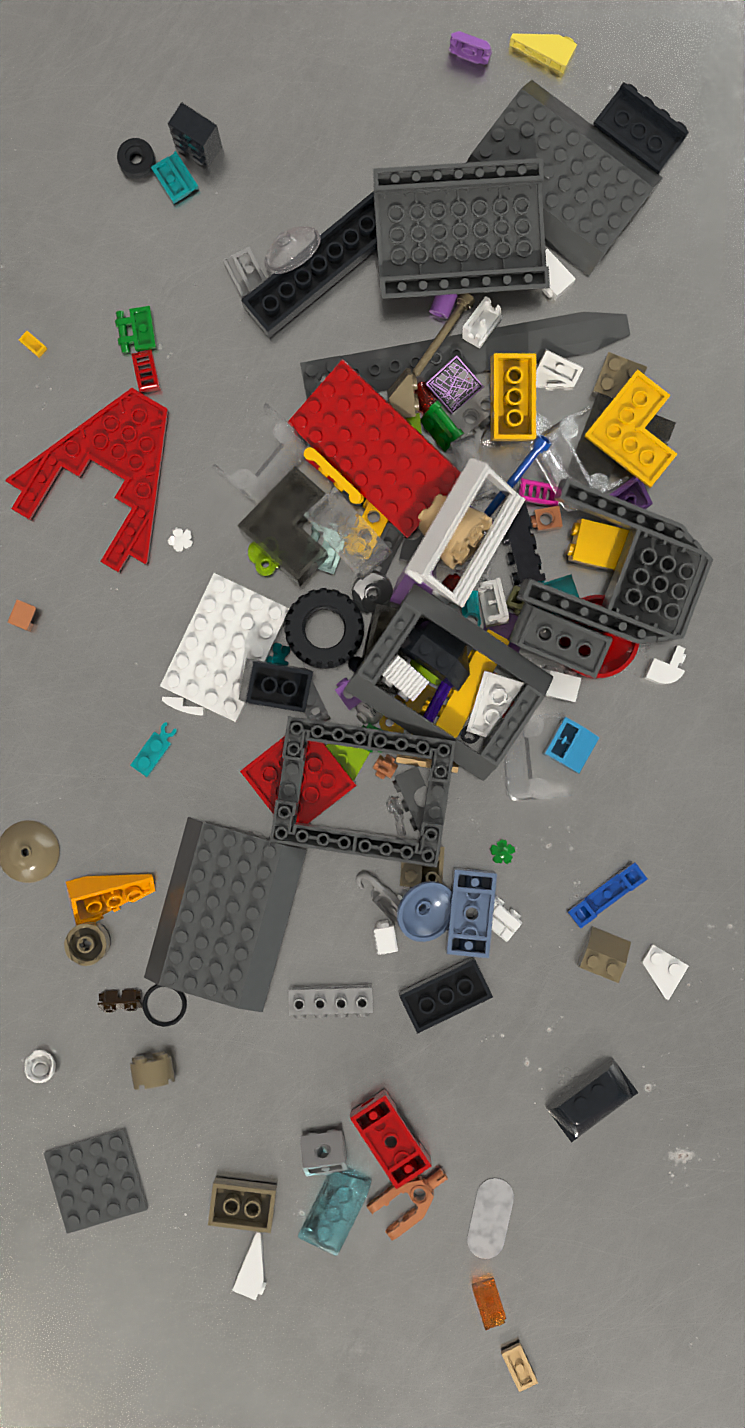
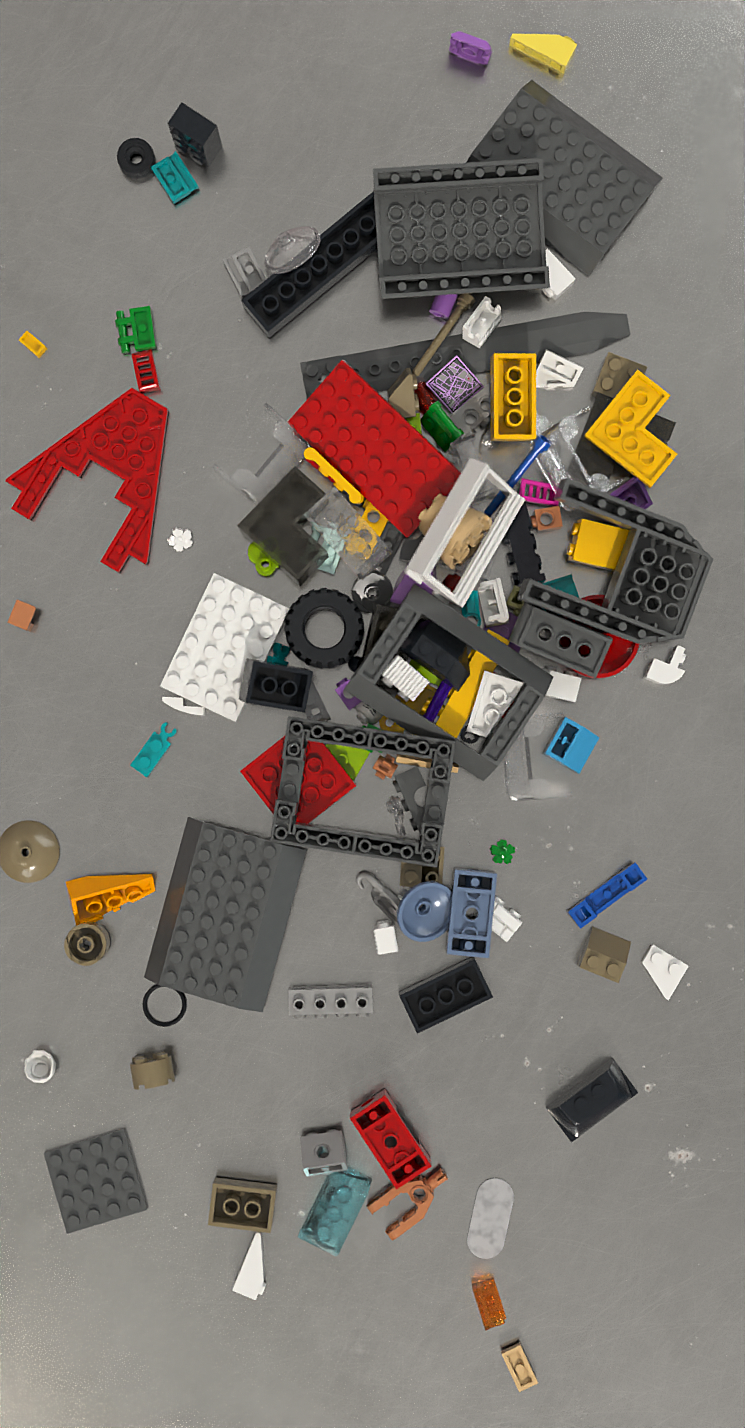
dark brown hinge [98,989,142,1013] -> none
black bracket [593,82,689,174] -> none

